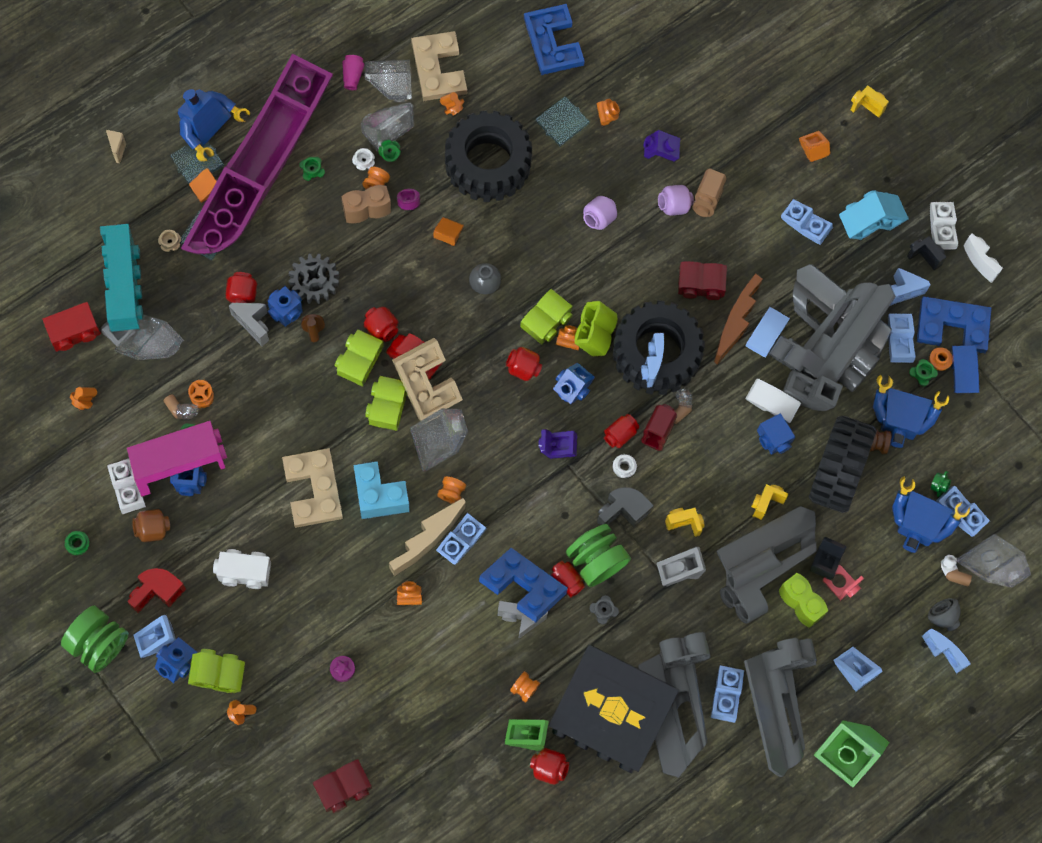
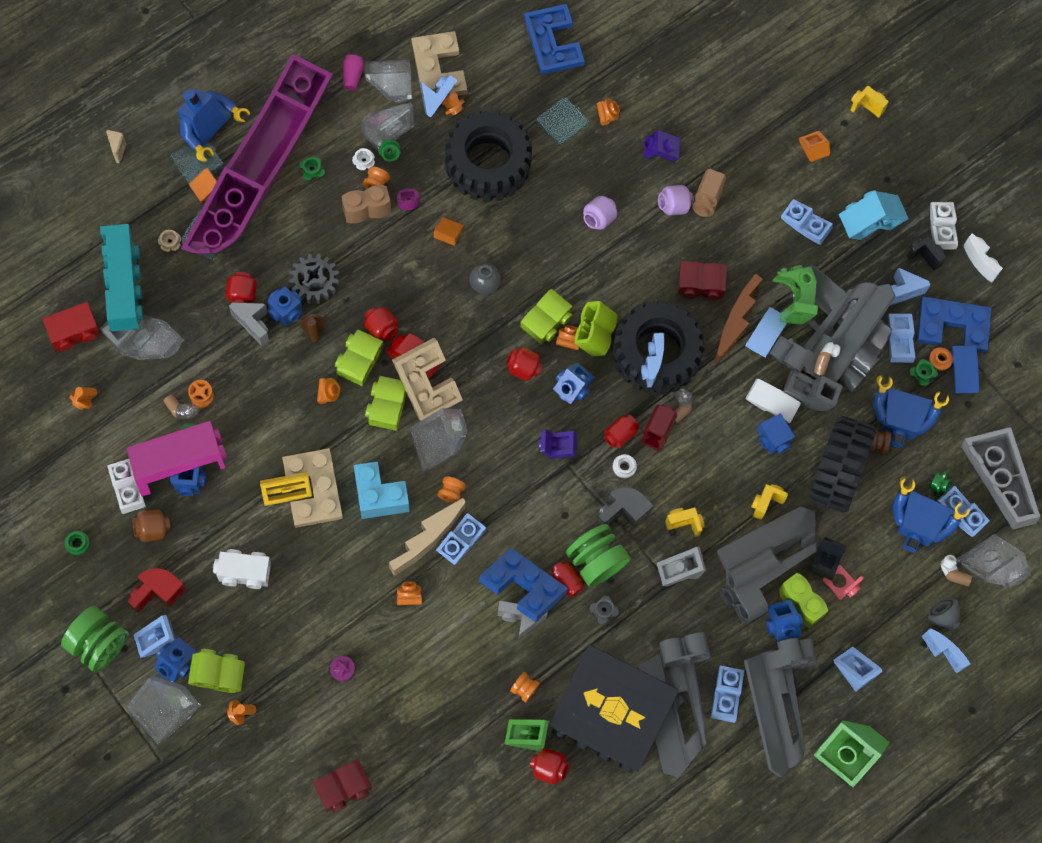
none -> clear slope [126,676,200,745]
none -> yellow tile [260,472,312,506]
none -> orange plate [317,378,340,404]
none -> light blue slope [420,74,457,117]
none -> blue brick [766,600,803,642]
none -> bright green tile [772,265,818,325]
none -> arm [814,342,840,375]
none -> light grey wedge [961,427,1040,529]

